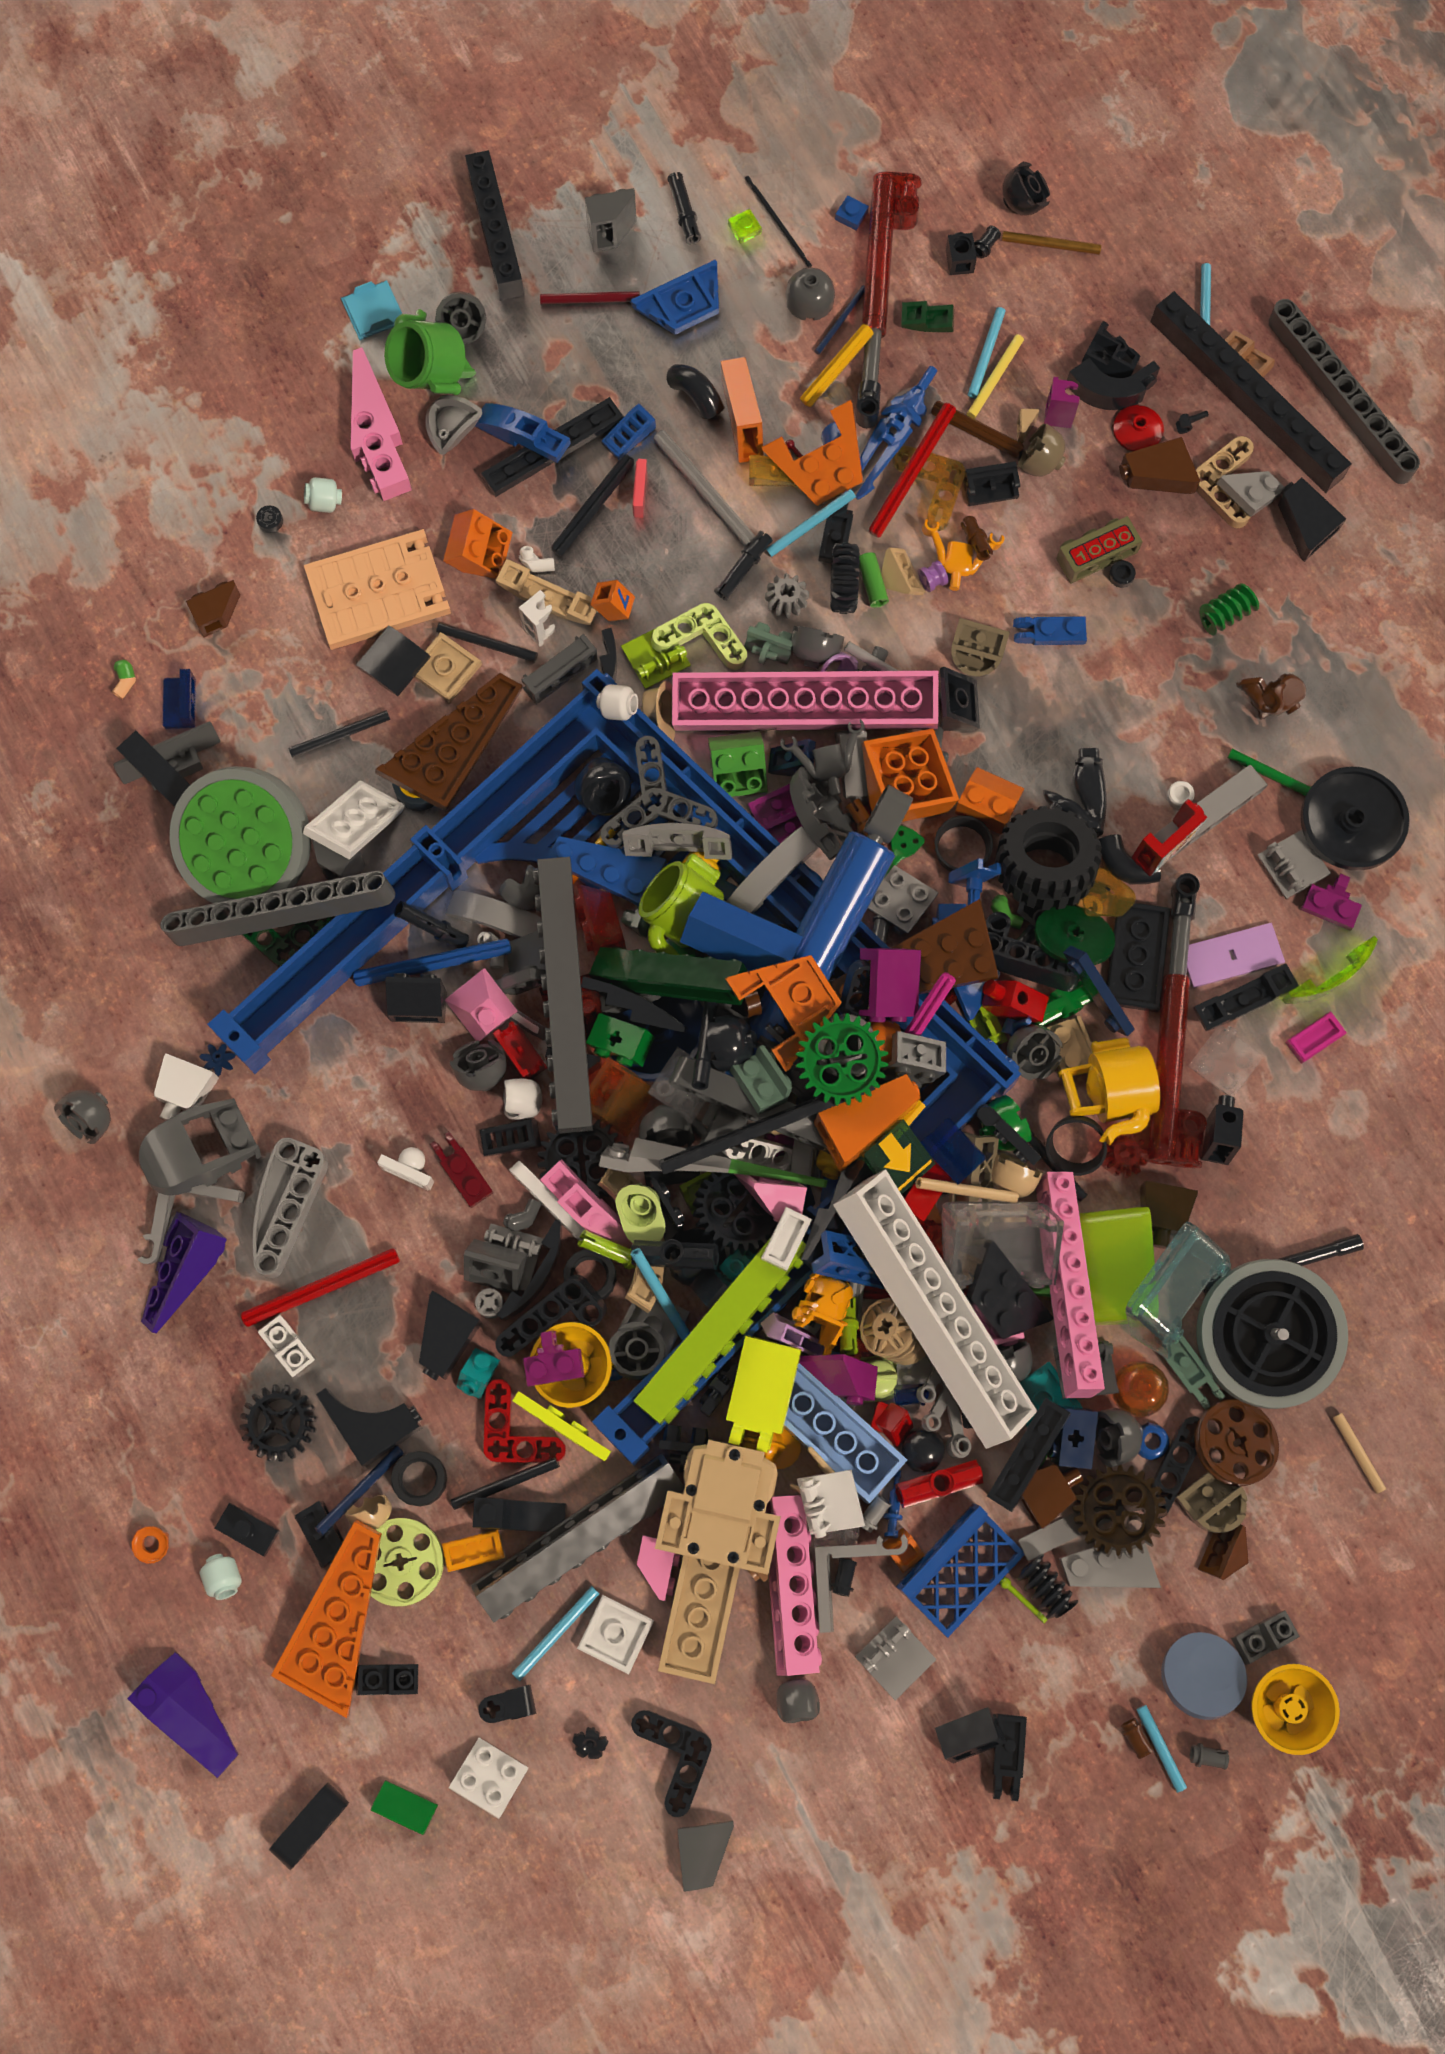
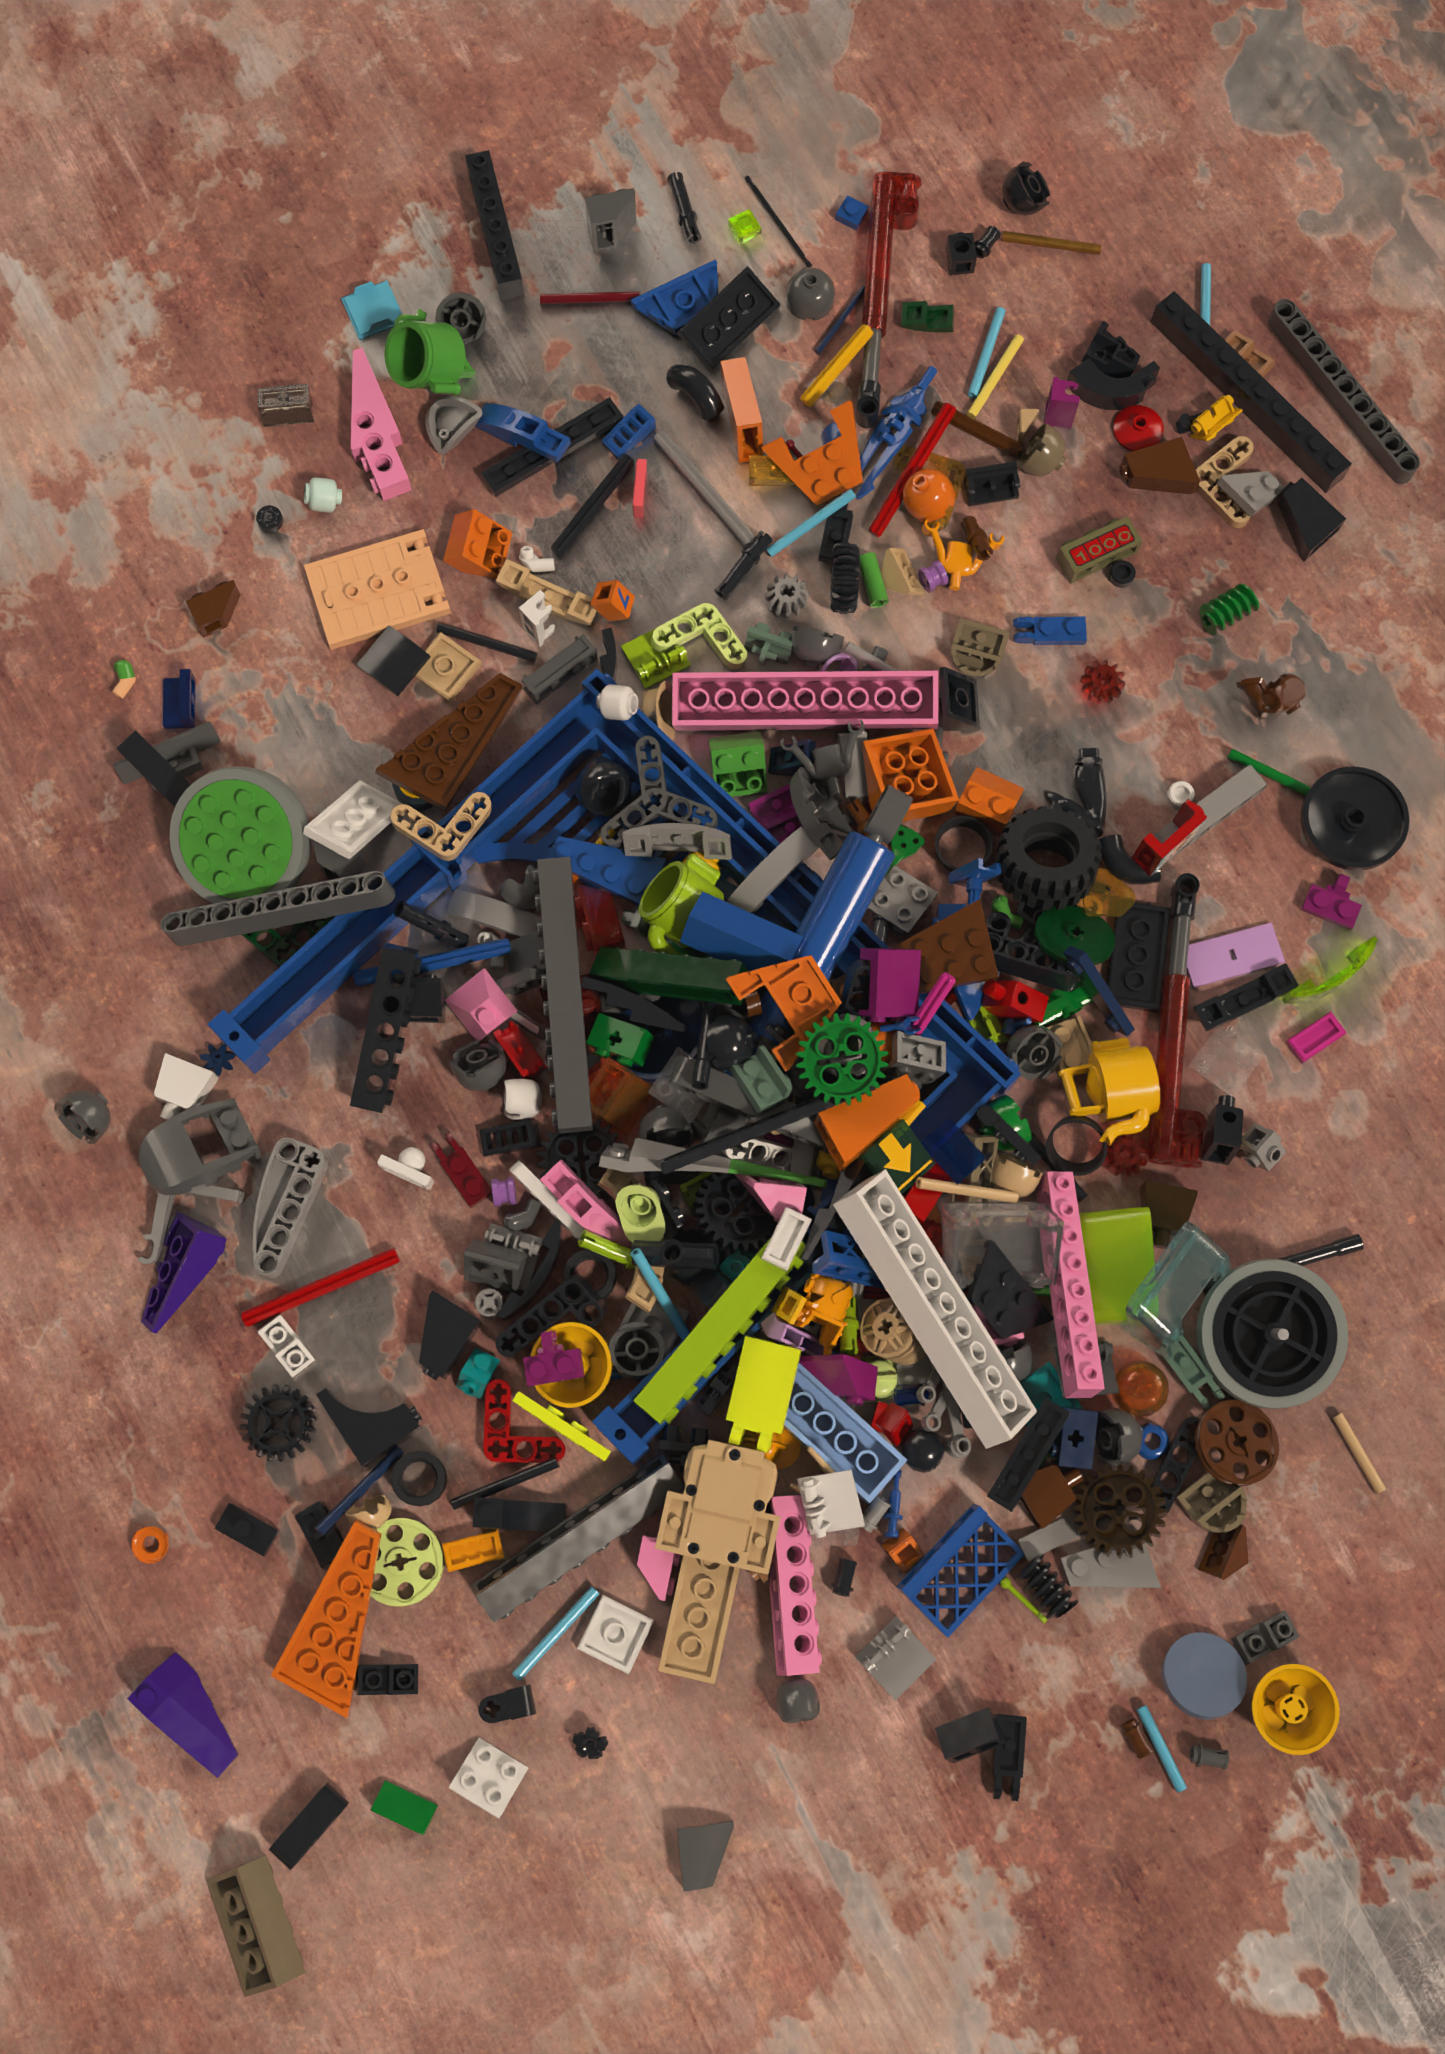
light aqua head [199,1554,242,1600] -> none
black bar [288,710,390,758] -> none
black beam [631,1710,712,1817] -> none
light grey hinge [815,1534,908,1633] -> none
red piece [895,1459,984,1508] -> none
light grey hinge [1257,830,1331,899] -> none
none -> dark tan slope [206,1855,305,1997]
none -> clear smoke hinge [257,384,314,427]
none -> black brick [350,943,422,1113]
none -> tan beam [391,792,491,861]
none -> medium lavender wheel [491,1177,517,1207]
none -> black tile [677,266,781,372]
none -> yellow slope [771,1286,807,1325]
none -> blue hand [880,1016,922,1035]
none -> orange cylinder [903,469,956,523]
none -> clear red gear [1080,659,1125,705]
none -> yellow hinge [1190,395,1243,442]
none -> light grey brick [1241,1123,1286,1172]

